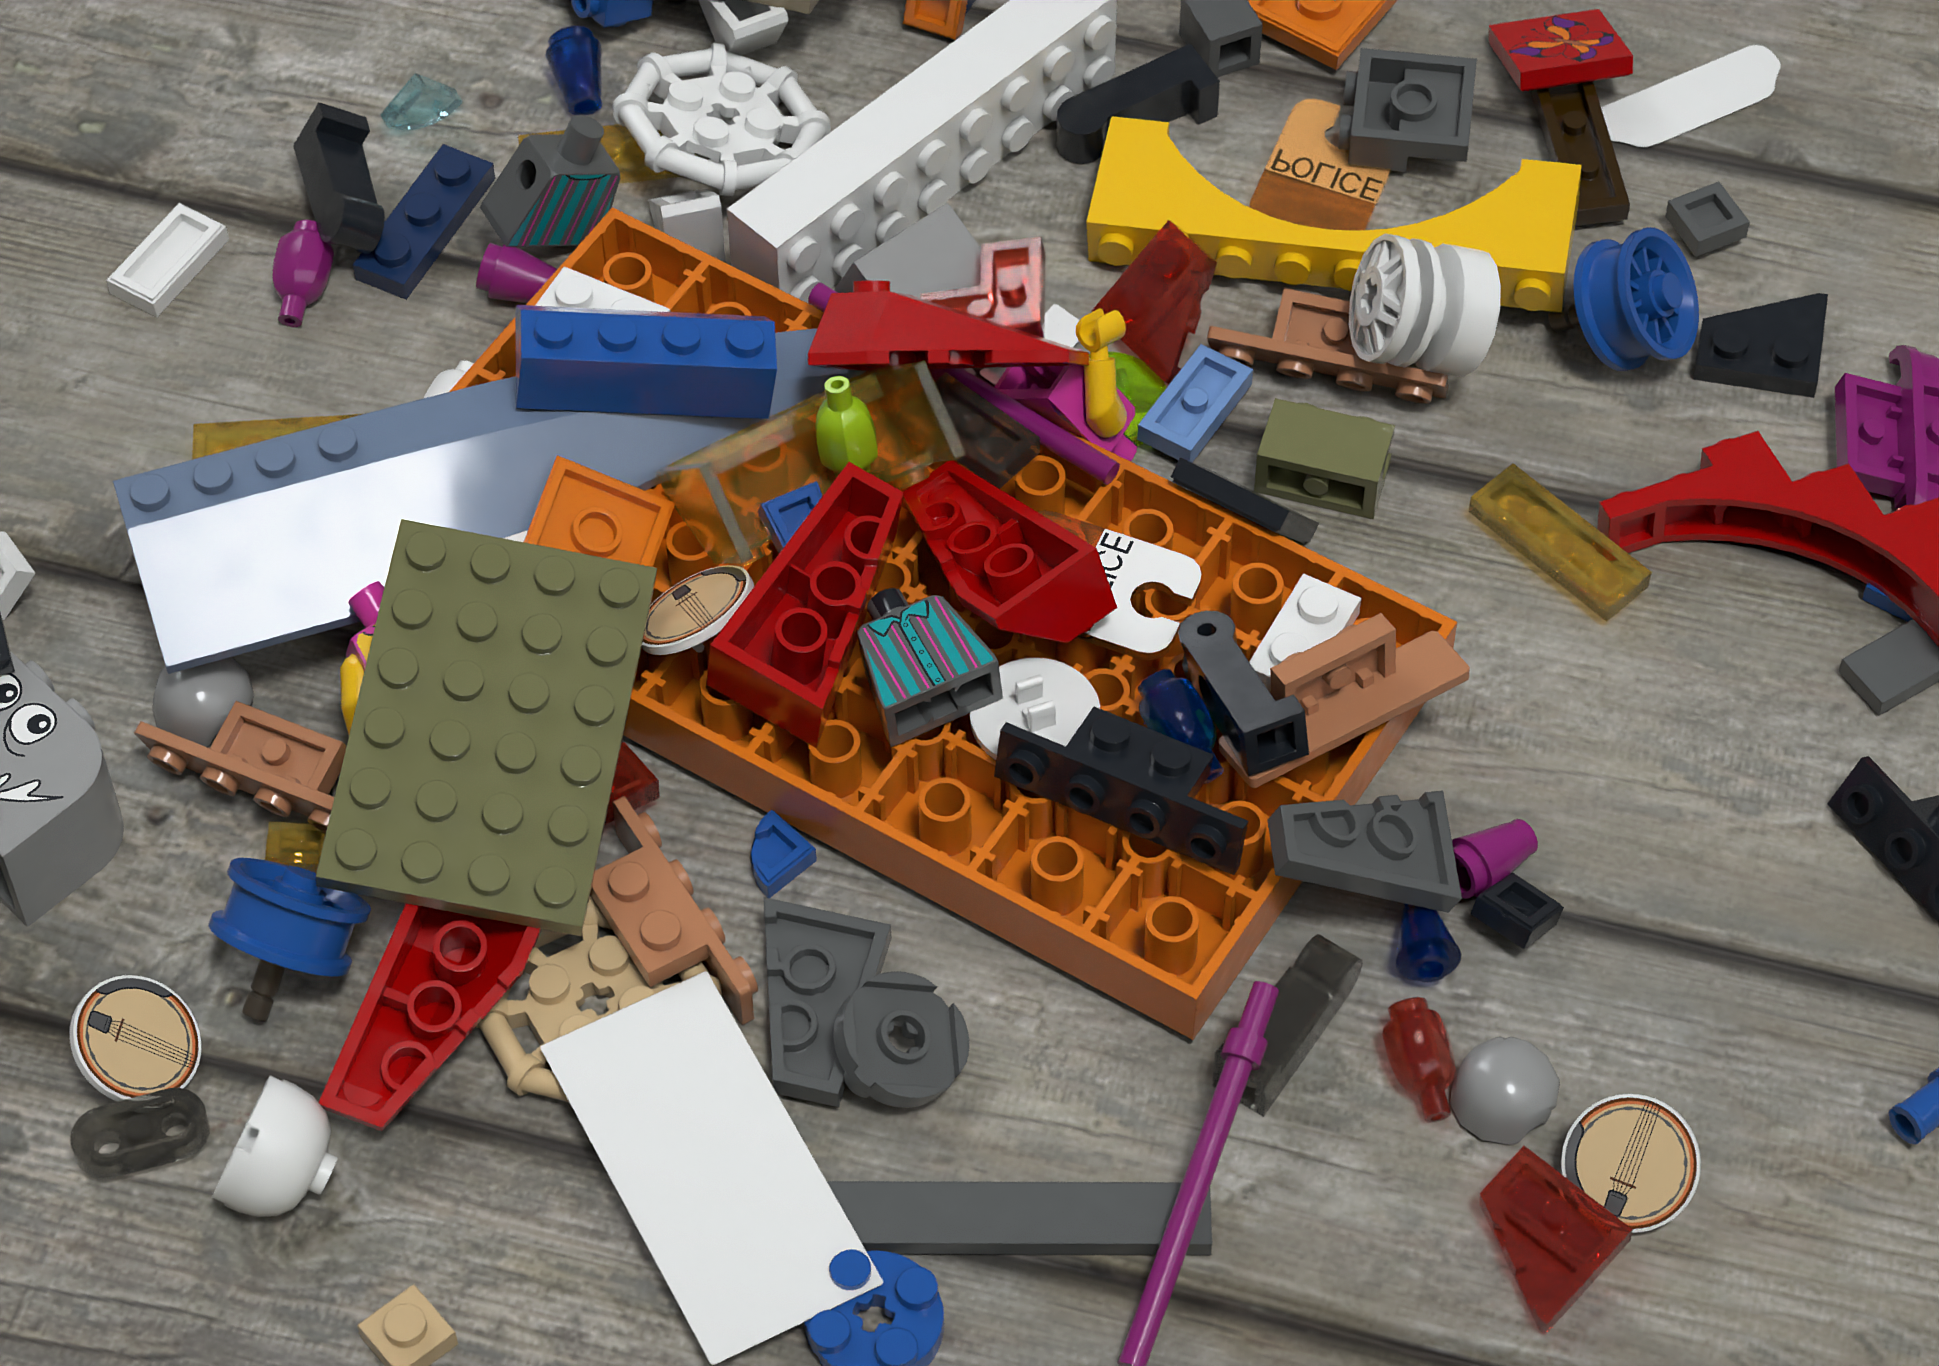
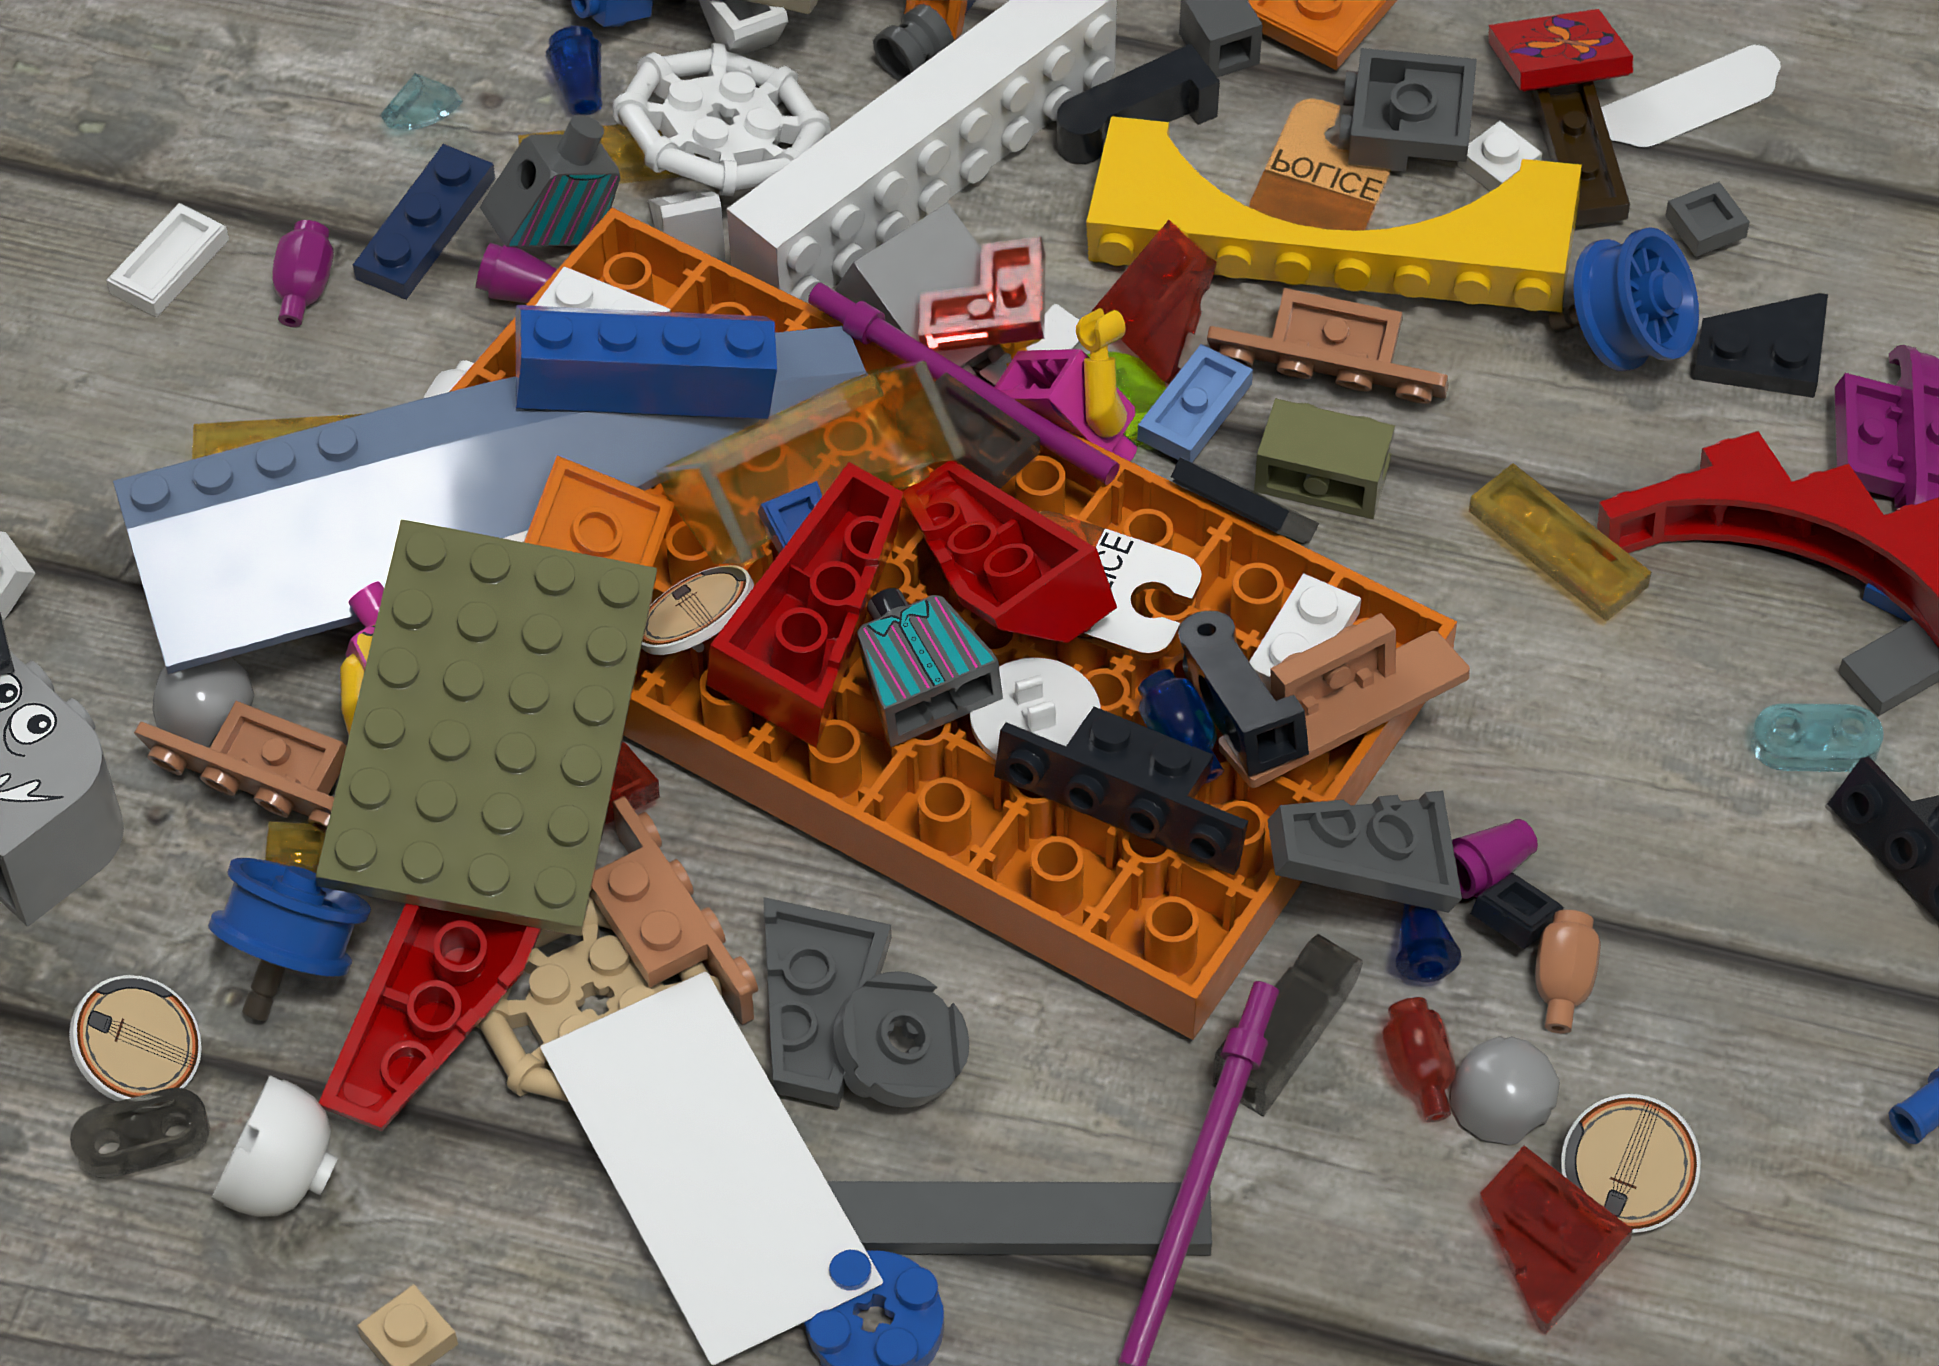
black leg [293,102,385,254] -> none
blue tile [751,810,817,898] -> none
red wedge [808,280,1089,371] -> none
lime plant [815,376,878,477] -> none
white wheel [1349,234,1501,377] -> none
none -> dark grey wheel [873,4,954,81]
none -> white plate [1457,121,1542,191]
none -> nougat plant [1535,910,1601,1034]
none -> clear light blue plate [1751,704,1884,772]

